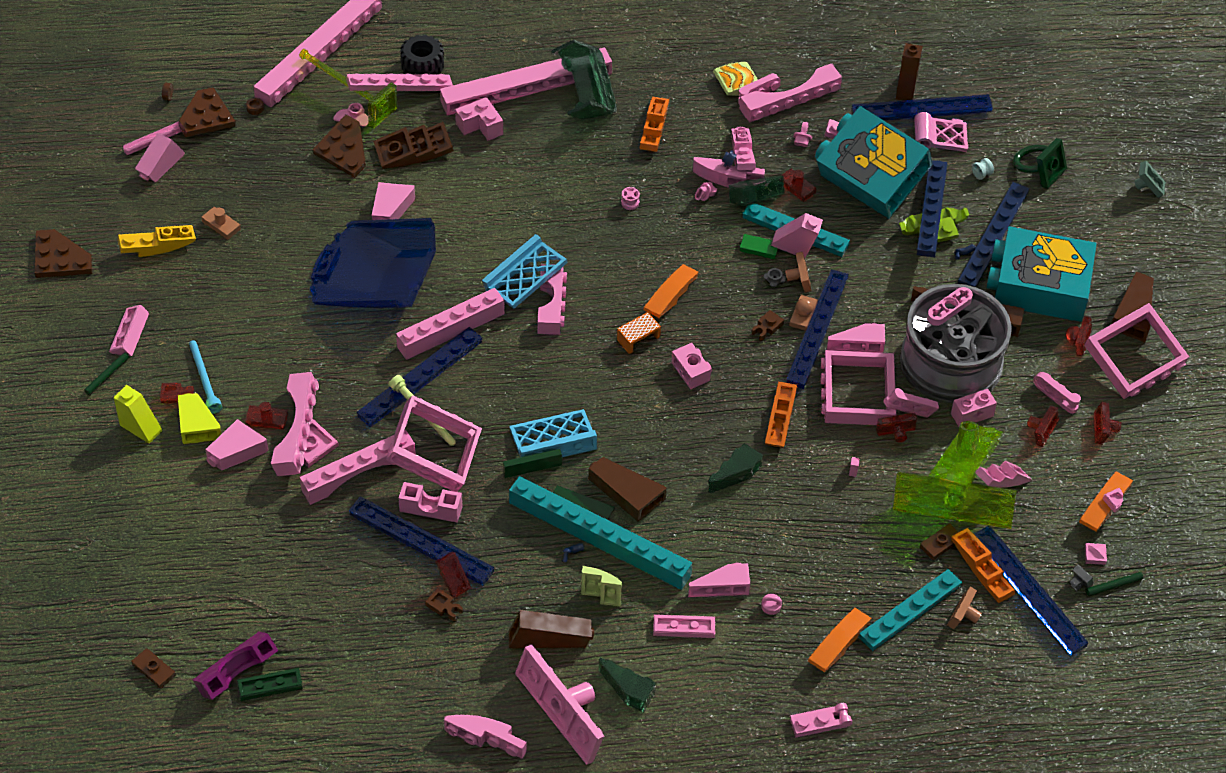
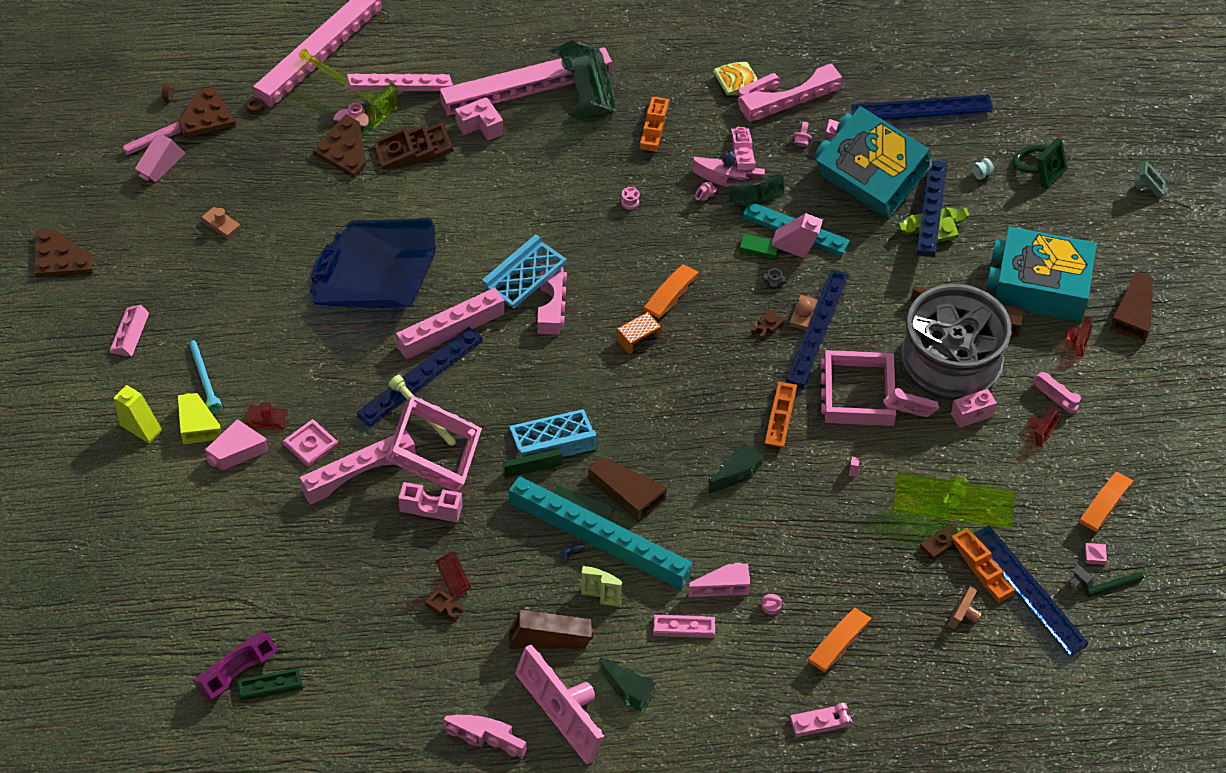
dark green bar [84,353,129,395] -> none
yellow slope [117,225,196,257] -> none
reddish brown plate [131,648,176,689] -> none
clear red plate [160,383,196,403] -> none
bright pink arch [271,372,319,476] -> none
clear blue plate [349,496,494,586] -> none
bright pink slope [372,182,415,229] -> none
black tyre [400,34,444,75] -> none
bright pink brick [671,343,712,389] -> none
clear red tile [778,169,817,202] -> none
nougat tile [785,251,812,293] -> none
bright pink slope [827,323,885,353] -> none
teal plate [859,569,962,651] -> none
clear red tile [876,413,917,443] -> none
reddish brown slope [895,43,923,102] -> none
bright pink piece [914,112,968,152] -> none
bright pink beam [927,287,973,326] -> none
clear neon green plate [928,421,1003,492] -> none
dark blue piece [954,244,976,260] -> none
dark blue plate [958,182,1030,287] -> none
bright pink slope [975,461,1031,488] -> none
bright pink window [1084,303,1189,399] -> none
clear red tile [1094,402,1121,445] -> none
bright pink tile [1102,488,1123,513] -> none

